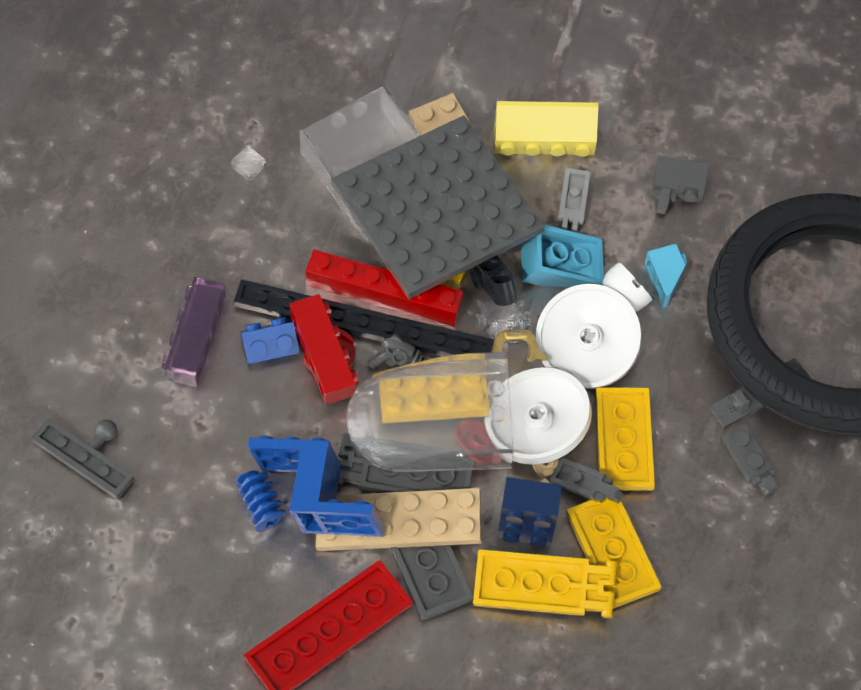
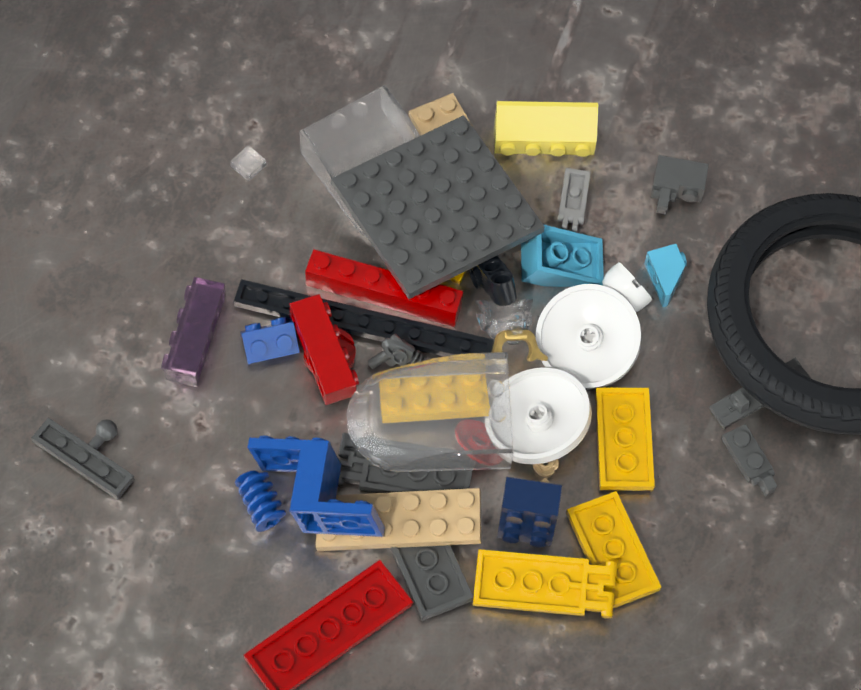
dark grey hinge [549,457,623,503] -> none

